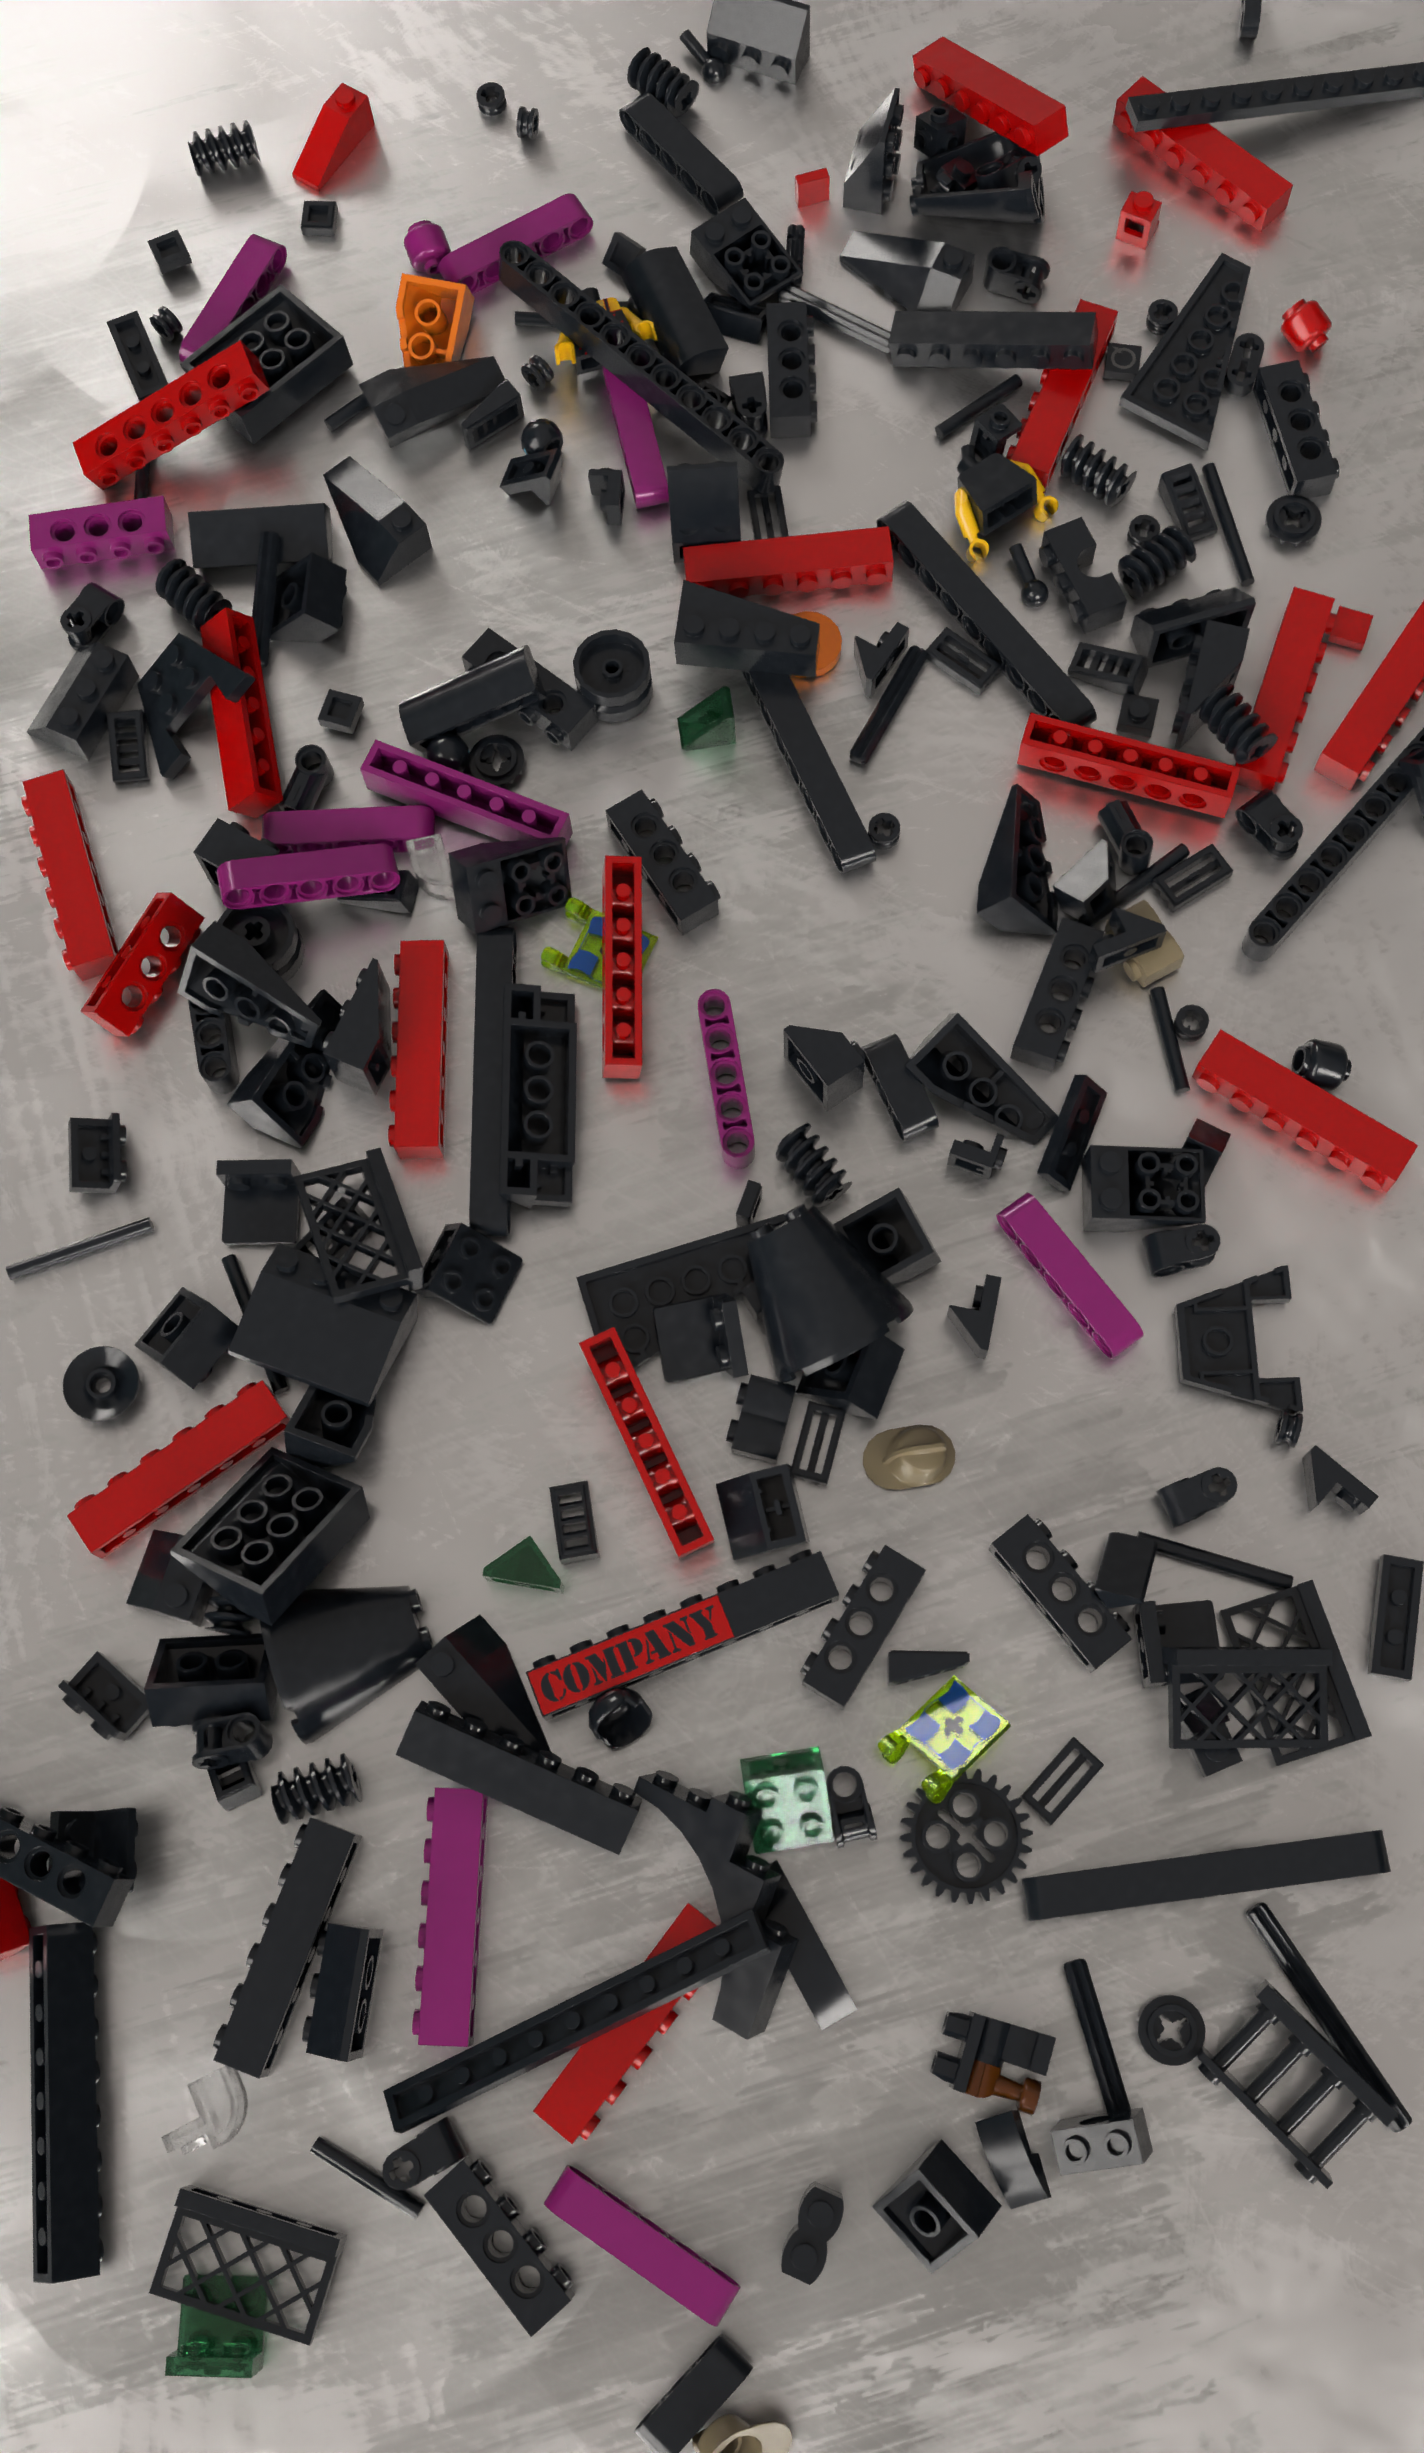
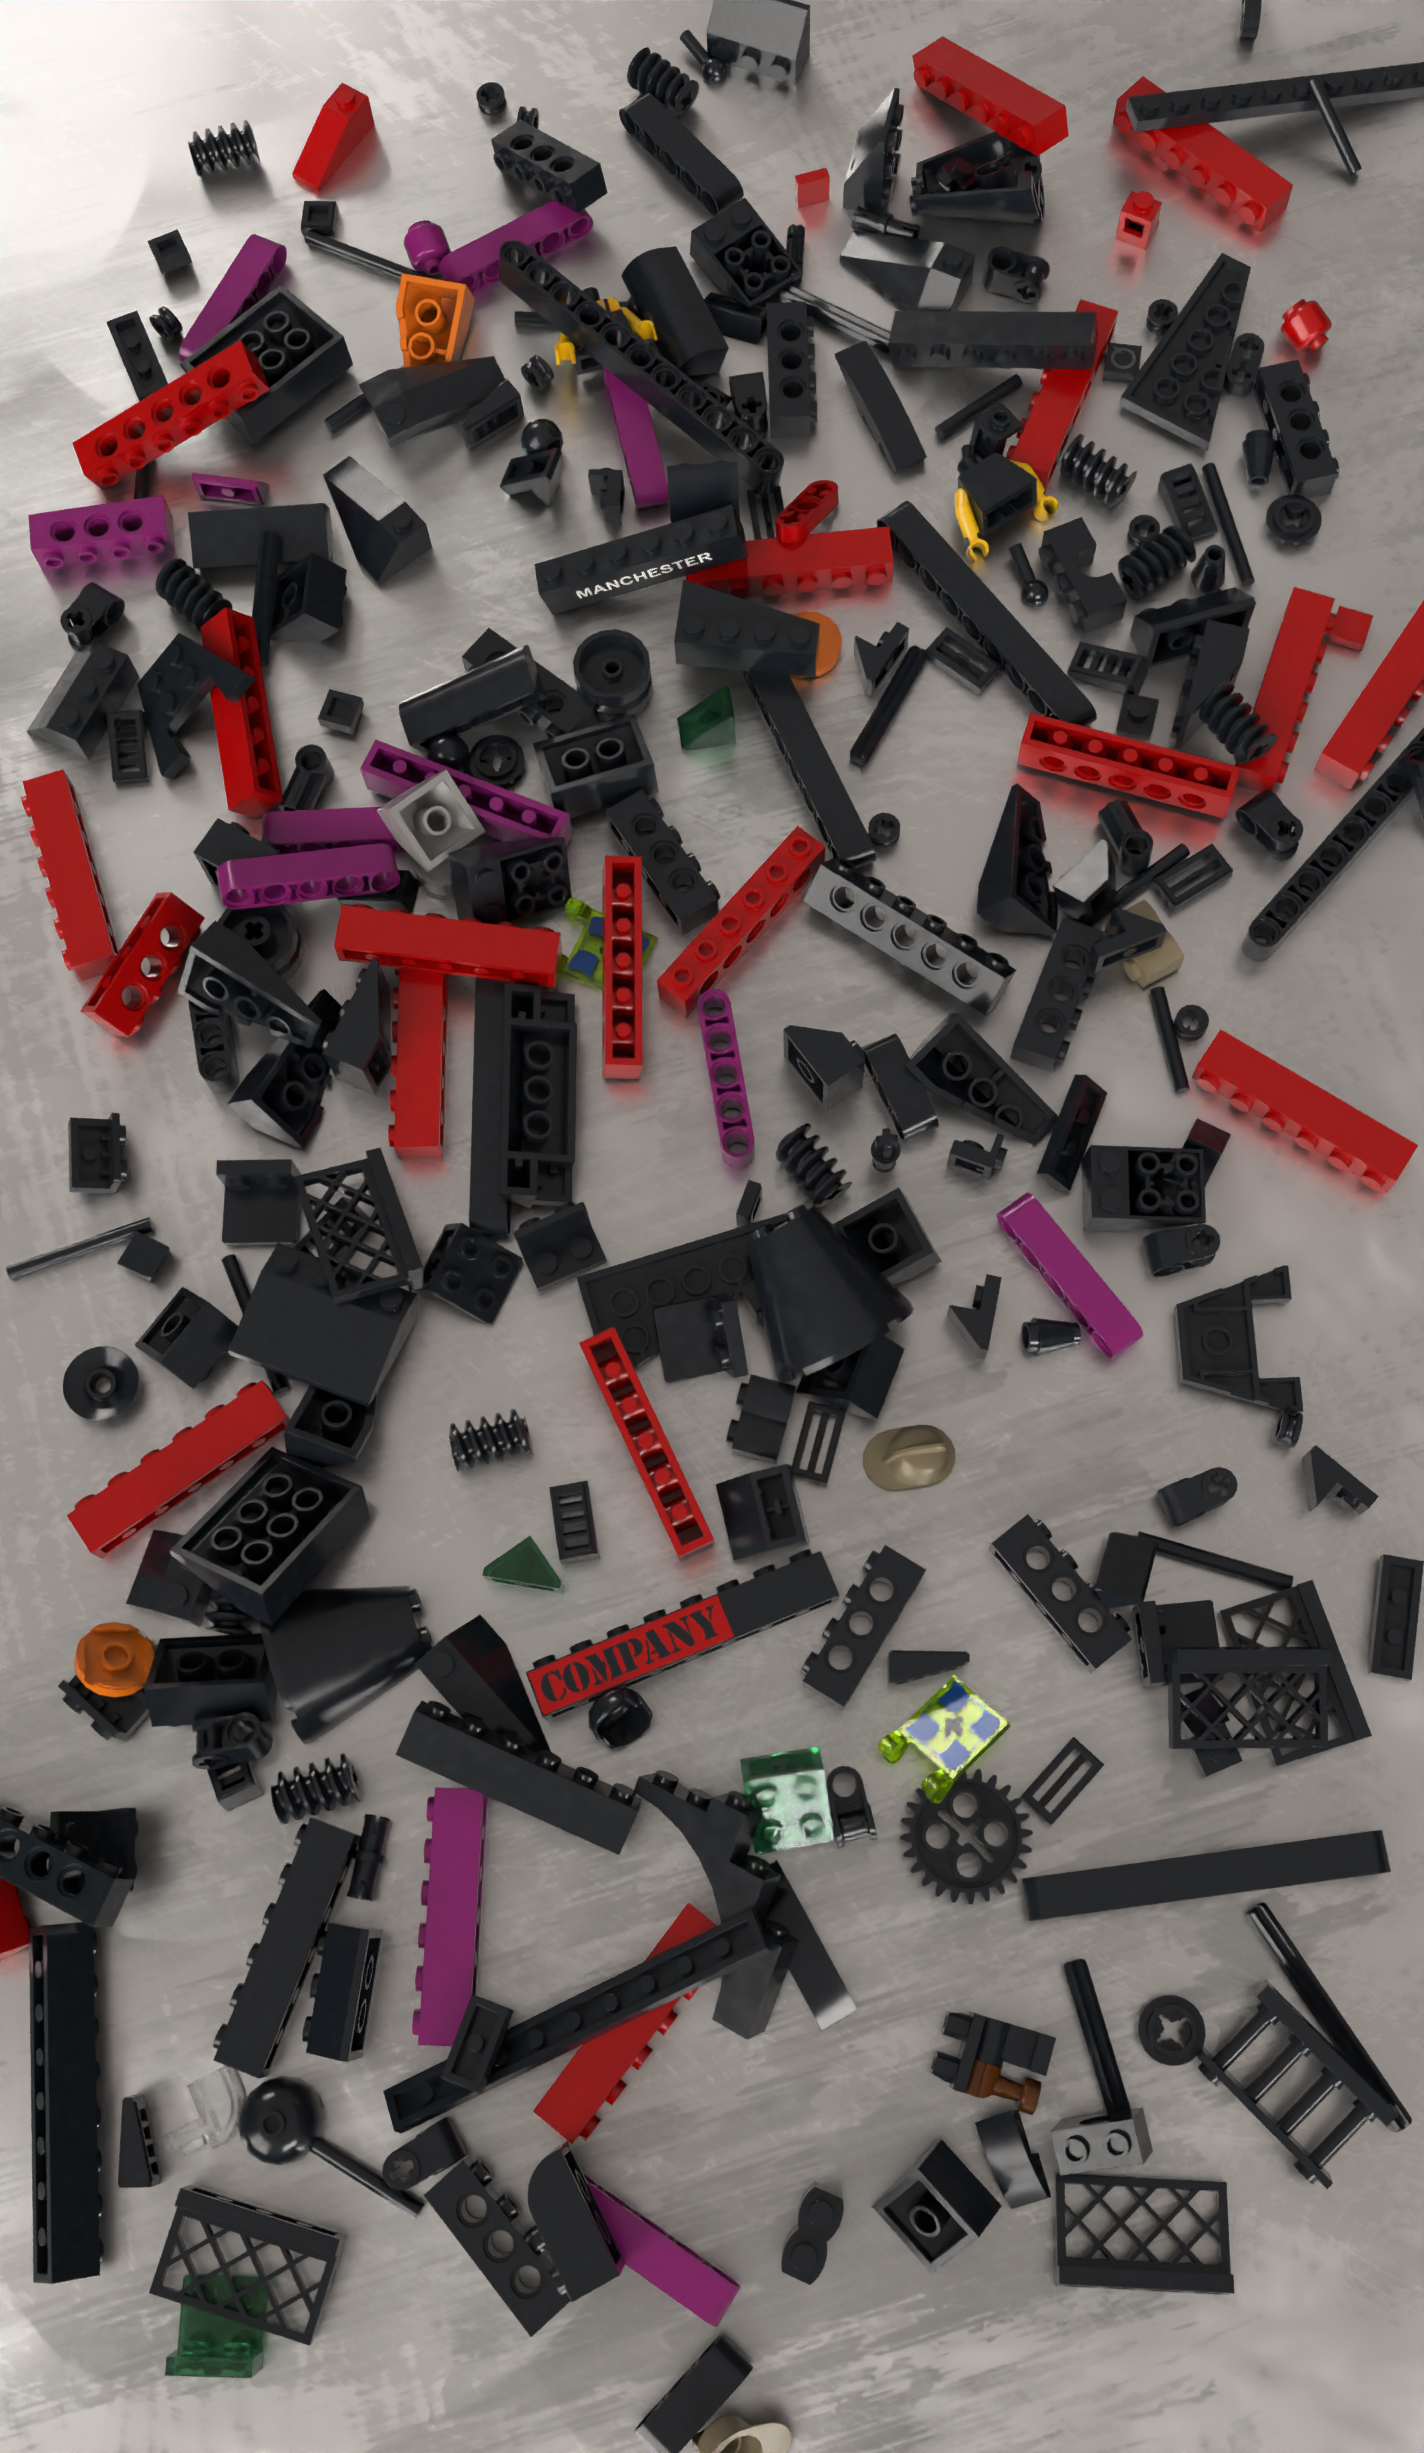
black plate [602,232,646,276] -> none
black brick [914,103,967,158] -> none
black head [1292,1039,1352,1091] -> none
none -> orange tile [73,1622,155,1698]
none -> black slope [117,1231,170,1282]
none -> black slope [118,2094,161,2188]
none -> magenta slope [192,473,269,505]
none -> black cylinder [238,2076,325,2166]
none -> black bar [305,230,426,279]
none -> red brick [334,904,562,988]
none -> black pin [347,1814,390,1901]
none -> light grey slope [377,770,485,871]
none -> black plate [440,1994,514,2094]
none -> black piece [449,1409,533,1471]
none -> black brick [491,120,608,214]
none -> black bracket [513,1202,607,1292]
none -> black brick [528,2141,625,2302]
none -> black slope [533,714,659,818]
none -> black brick [534,505,749,615]
none -> red brick [657,826,825,1019]
none -> red beam [775,480,839,543]
none -> brick [803,857,1016,1015]
none -> black slope [835,340,927,474]
none -> black pin [851,206,920,239]
none -> black axle [871,1128,901,1173]
none -> black cone [1021,1318,1081,1356]
none -> black fence [1054,2173,1234,2295]
none -> black cone [1191,545,1225,594]
none -> black cone [1242,429,1277,486]
none -> black bar [1307,76,1362,176]

